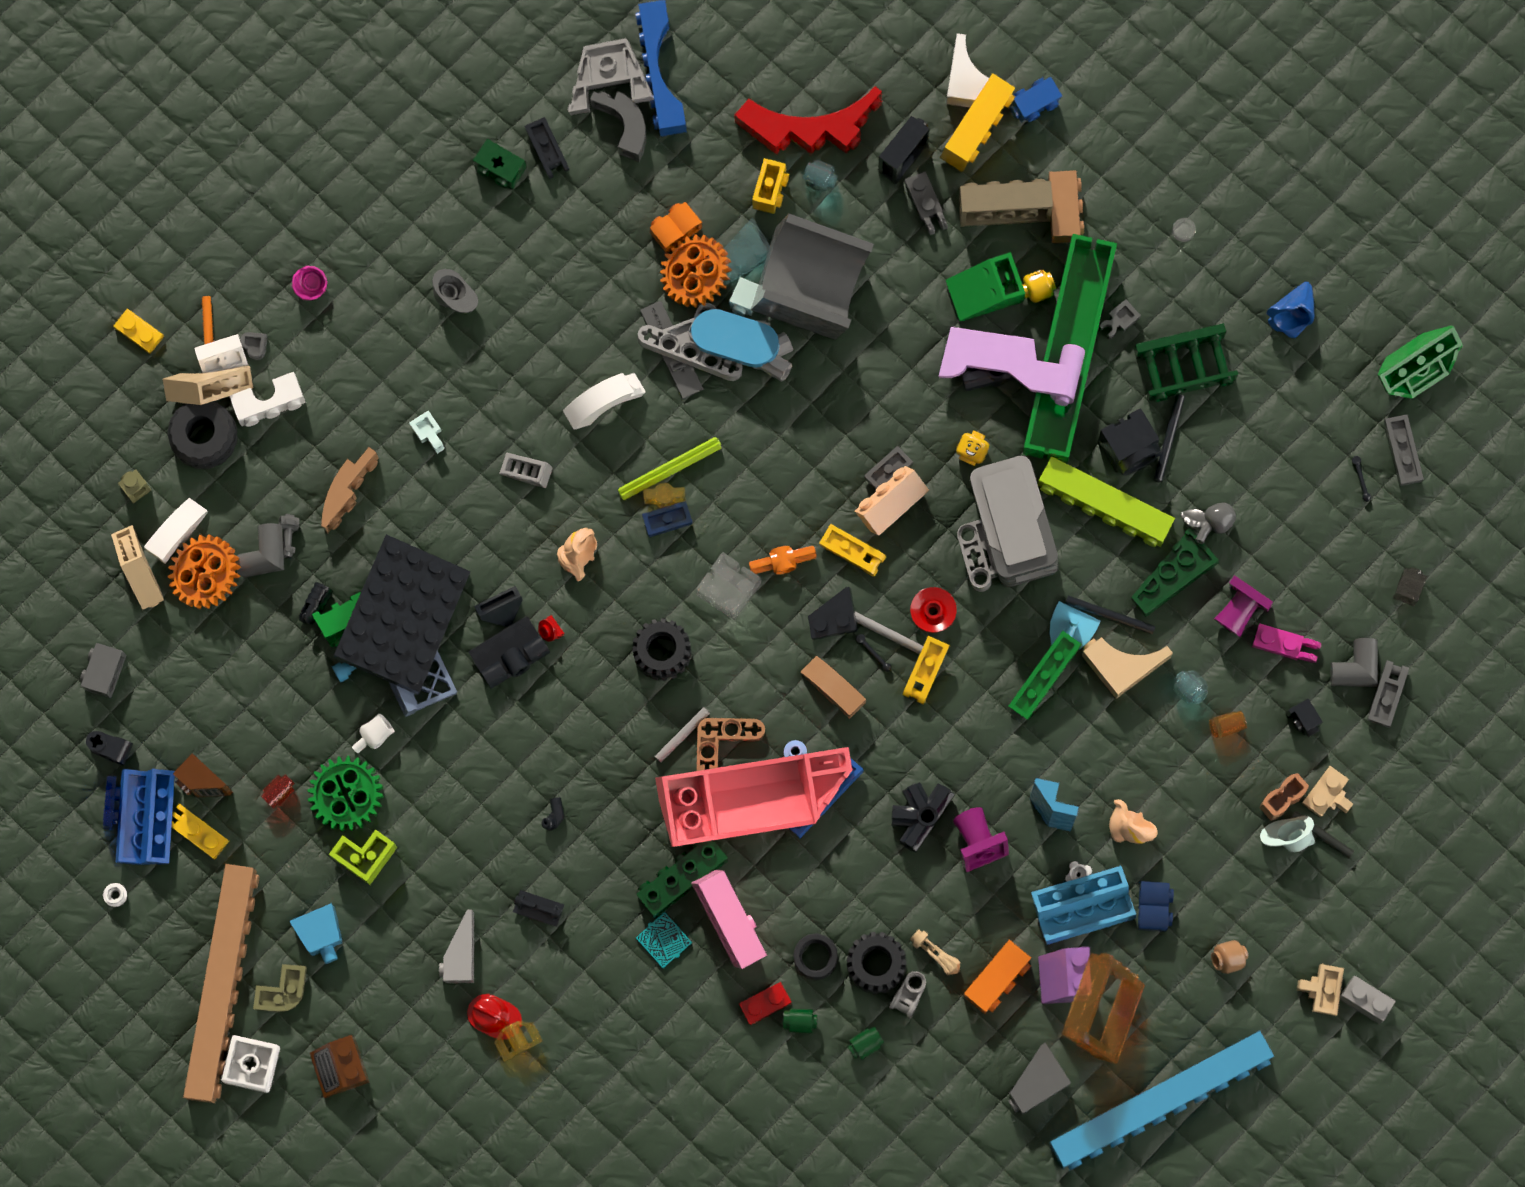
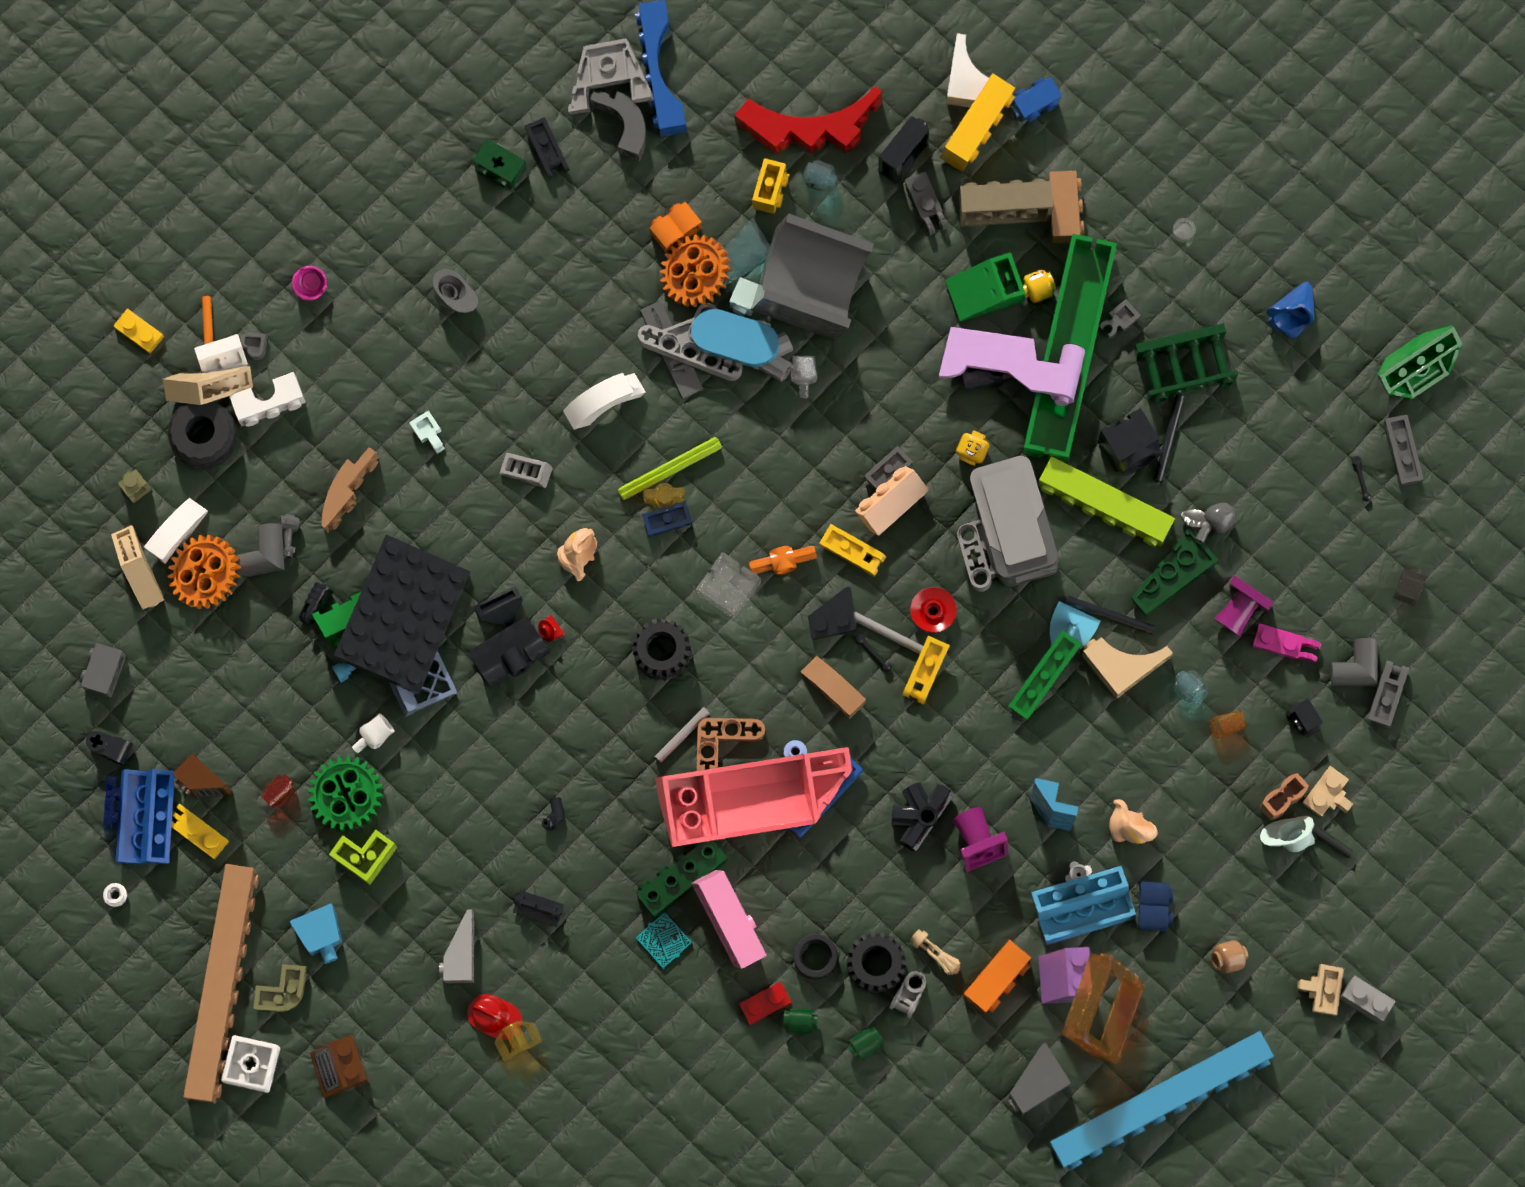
none -> clear piece [791,356,817,398]

